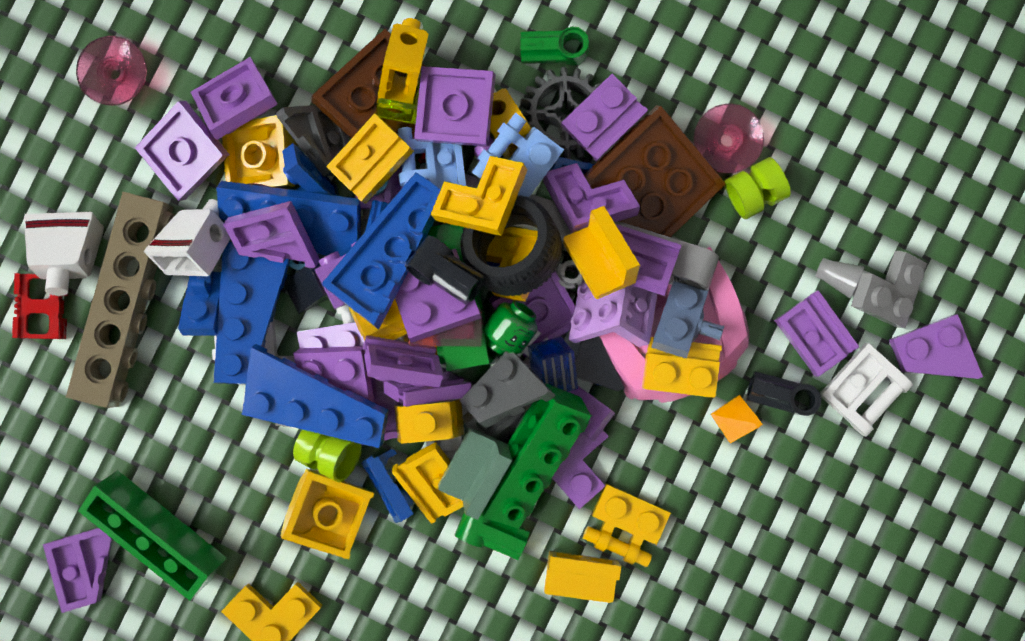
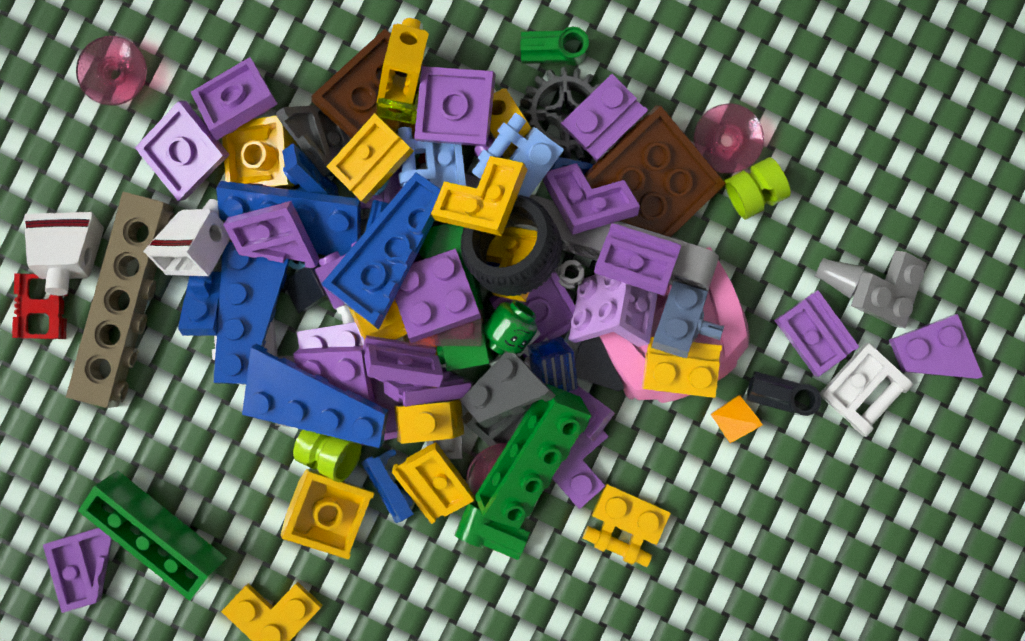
black piece [405,236,485,305] -> none
sand green panel [438,429,512,520] -> none
yellow panel [544,551,621,603] -> none
yellow panel [563,206,640,299] -> none

